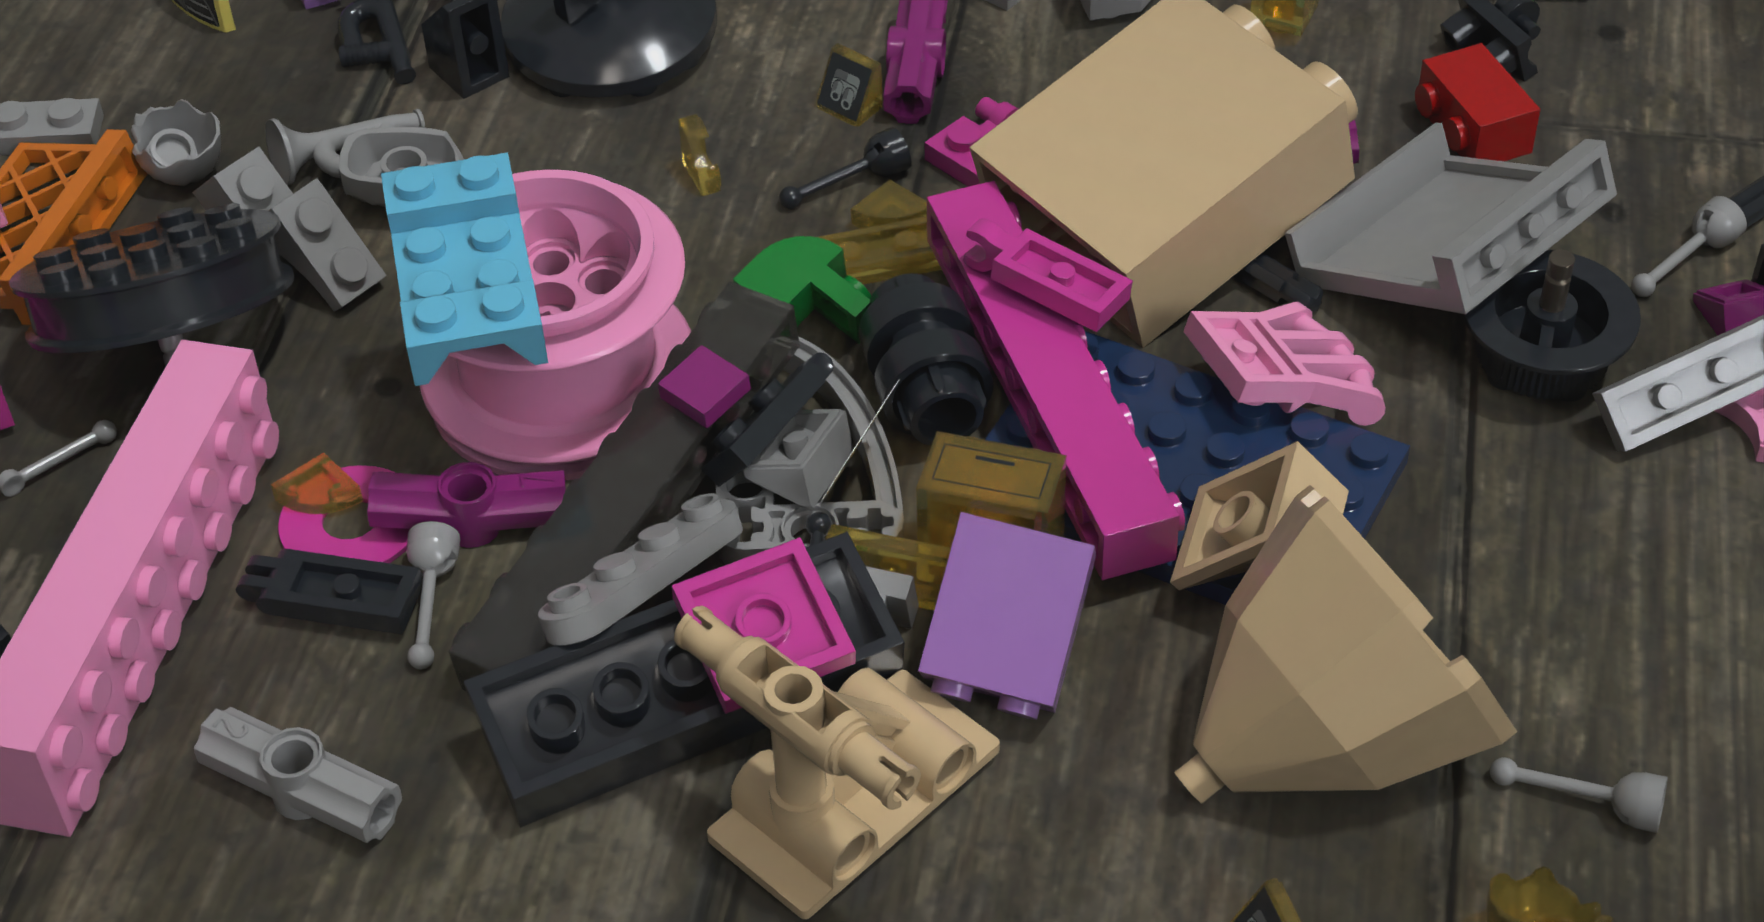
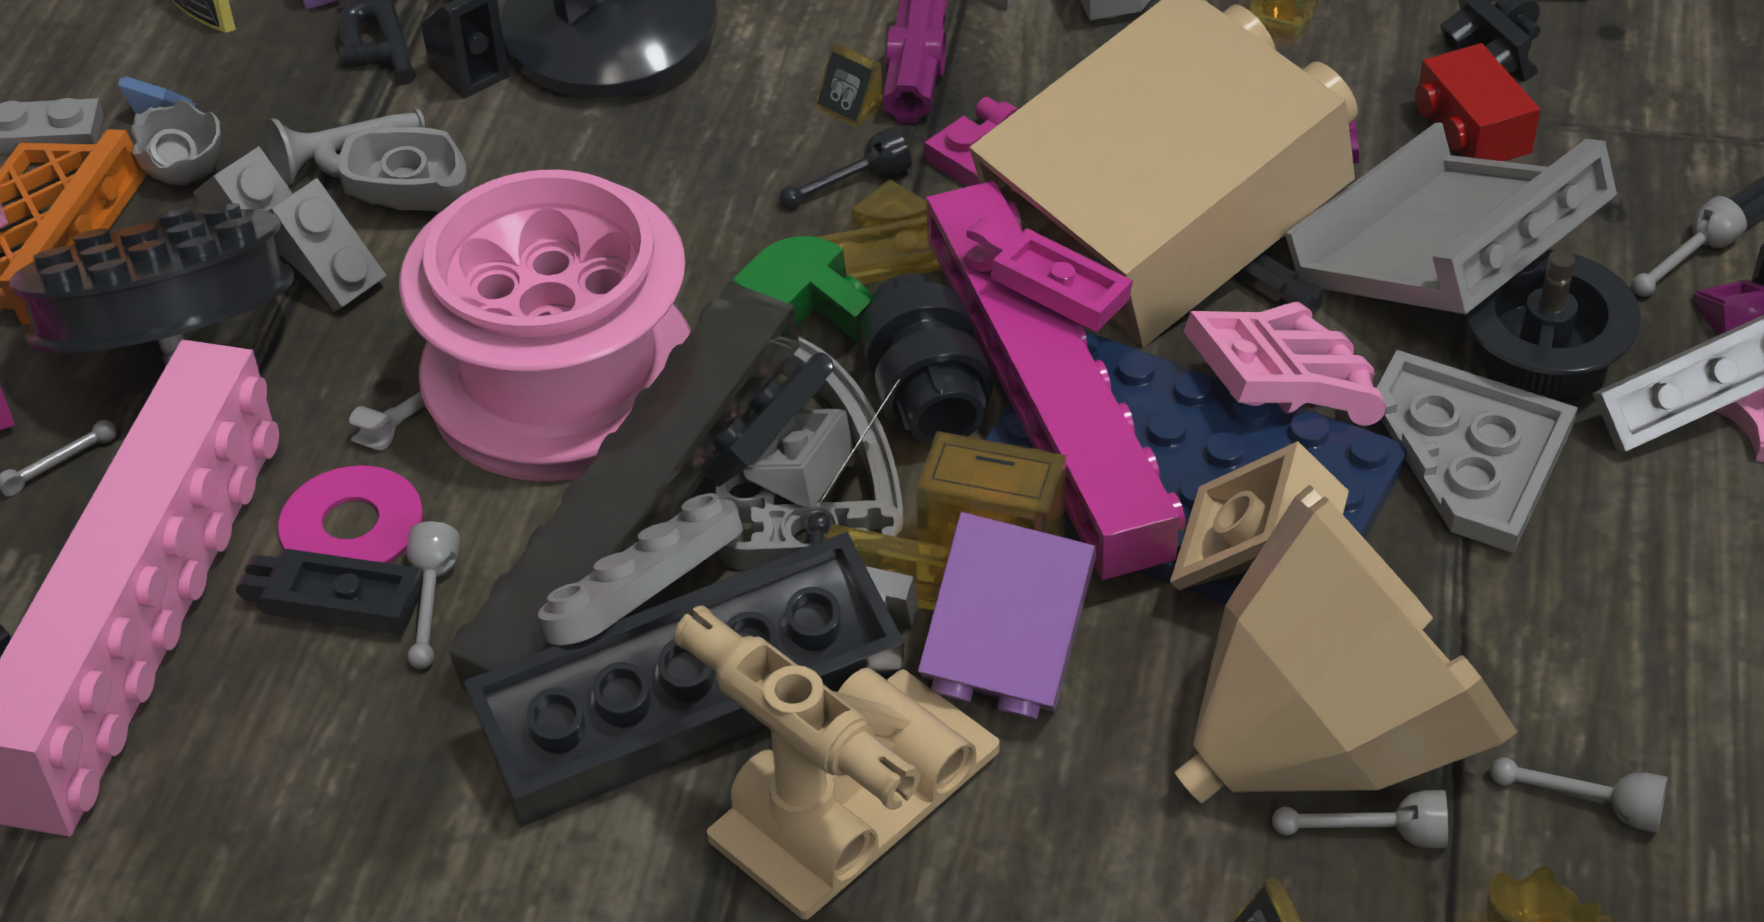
light grey piece [194,707,402,843] -> none
clear yellow tile [271,452,363,514] -> none
magenta piece [367,462,569,548] -> none
medium azure piece [381,152,548,386] -> none
magenta tile [658,345,751,428] -> none
dark pink plate [672,537,856,714] -> none
clear yellow tile [678,114,722,196] -> none
none -> medium blue slope [118,76,195,114]
none -> light grey hand [349,391,425,450]
none -> light grey hinge [1272,790,1448,848]
none -> light grey plate [1376,350,1578,553]

